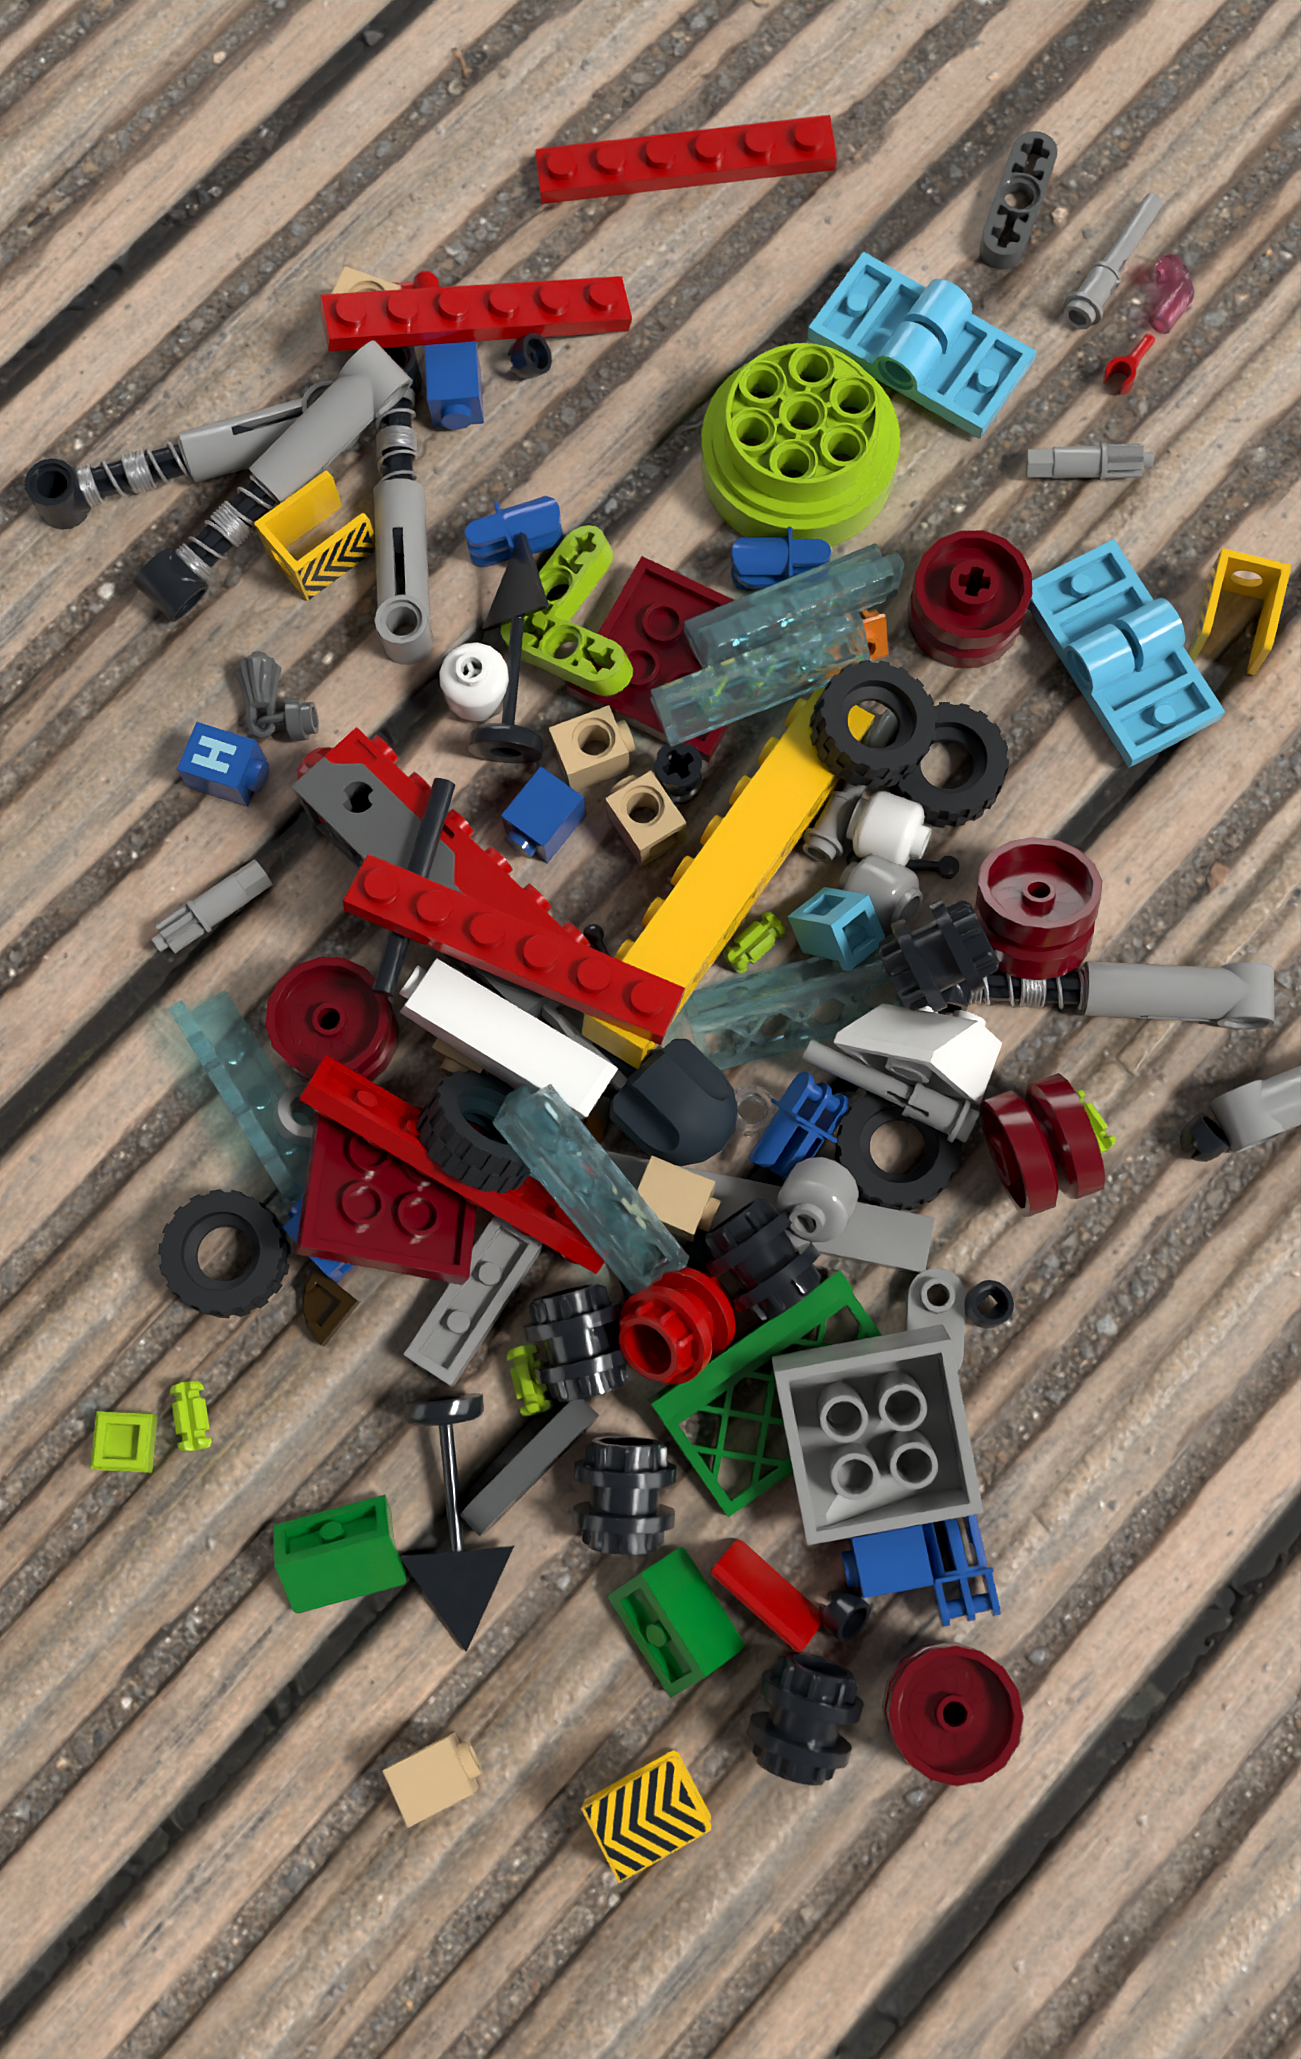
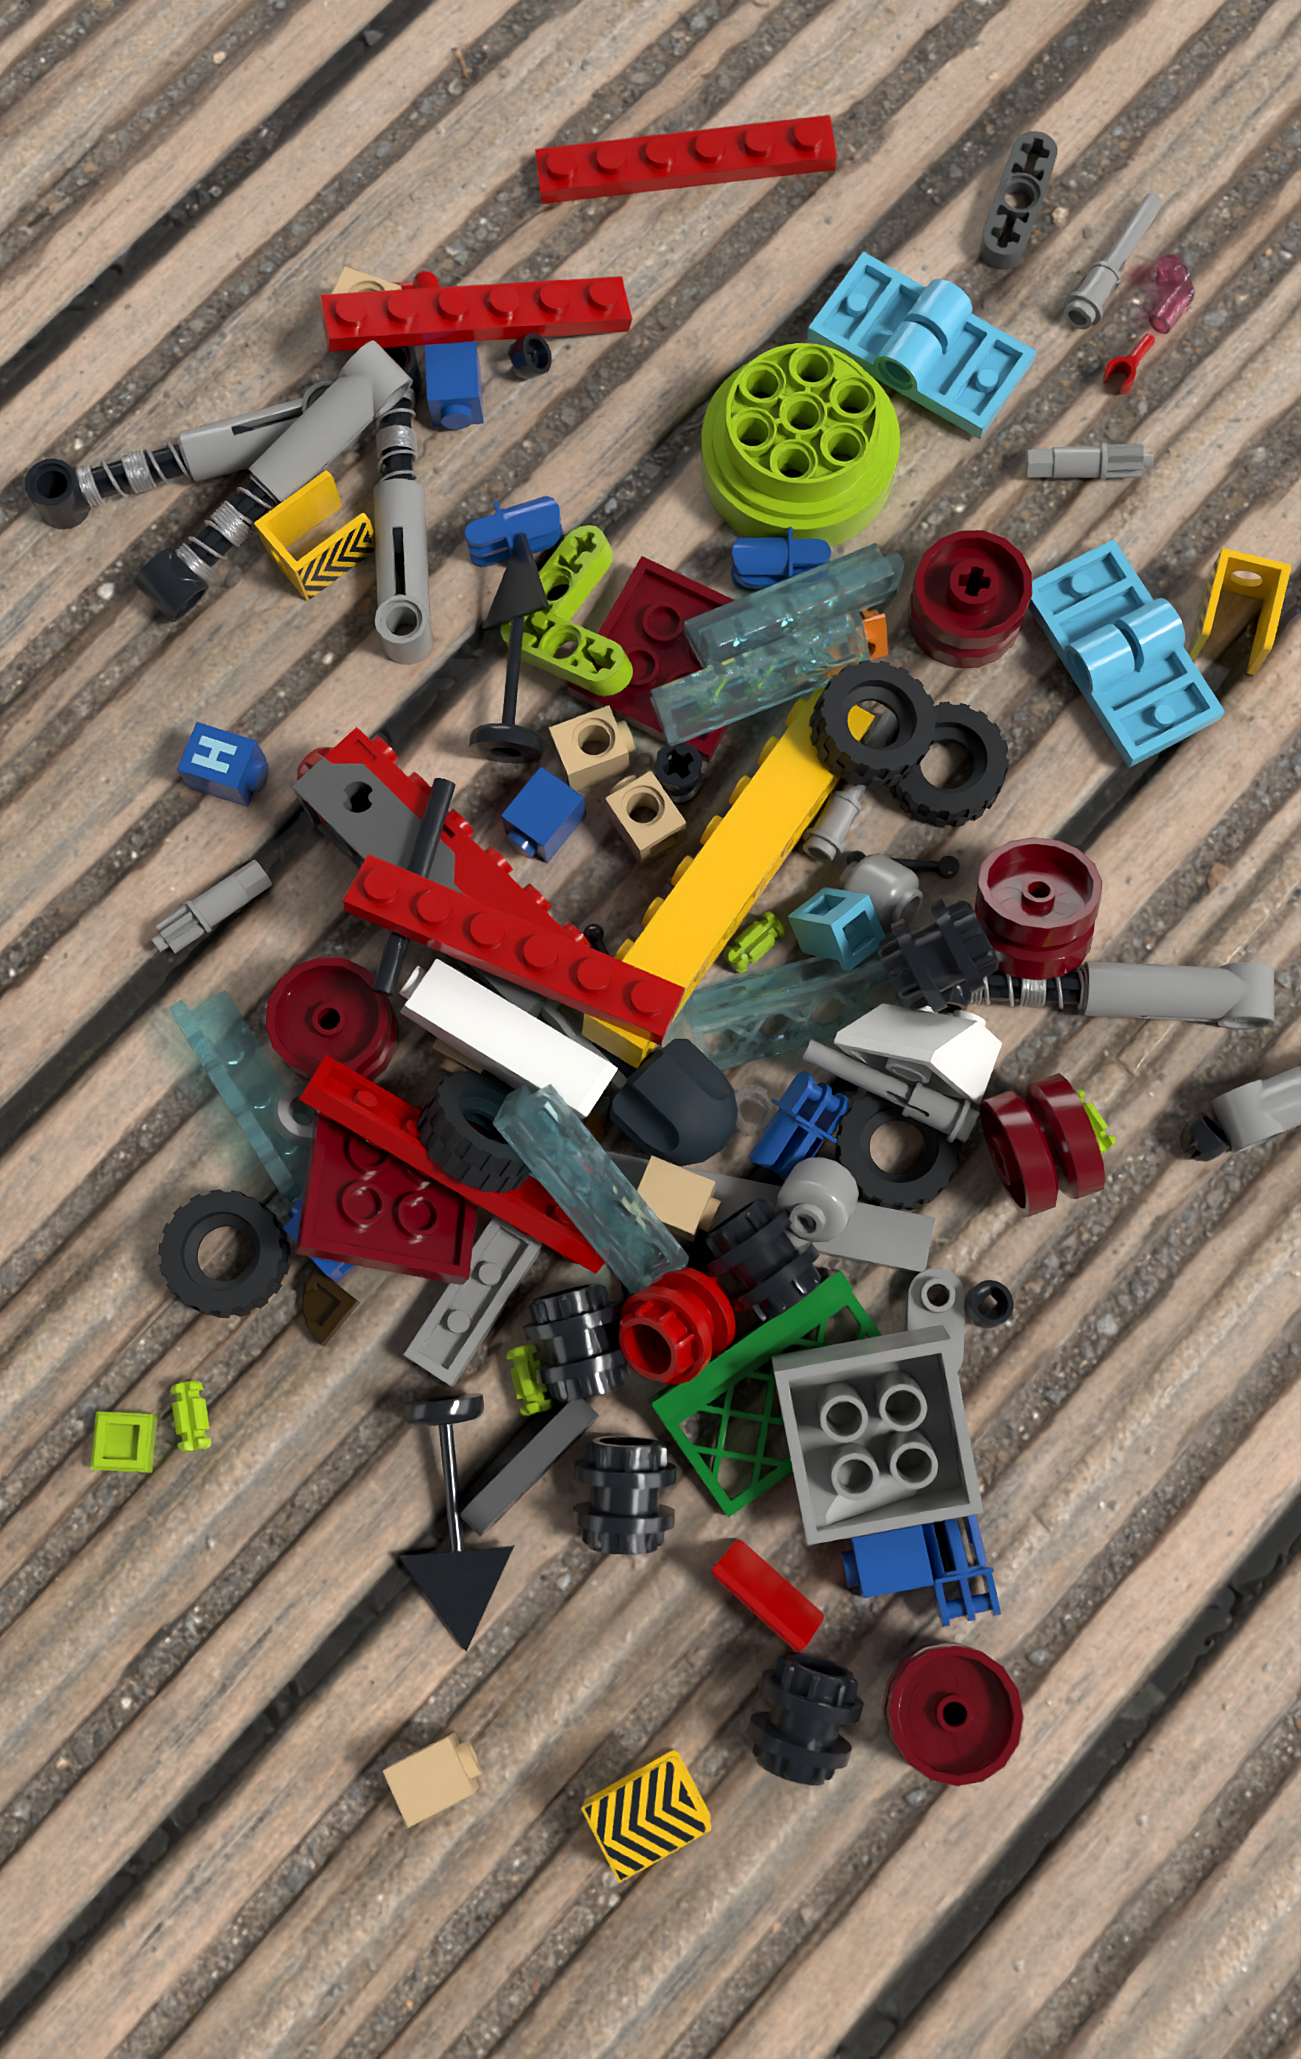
dark grey piece [236,651,319,742] -> none
green panel [273,1494,406,1614] -> none
white head [439,643,509,722] -> none
green panel [607,1547,745,1698] -> none
black hinge [819,1588,871,1642] -> none
white head [846,791,932,866] -> none

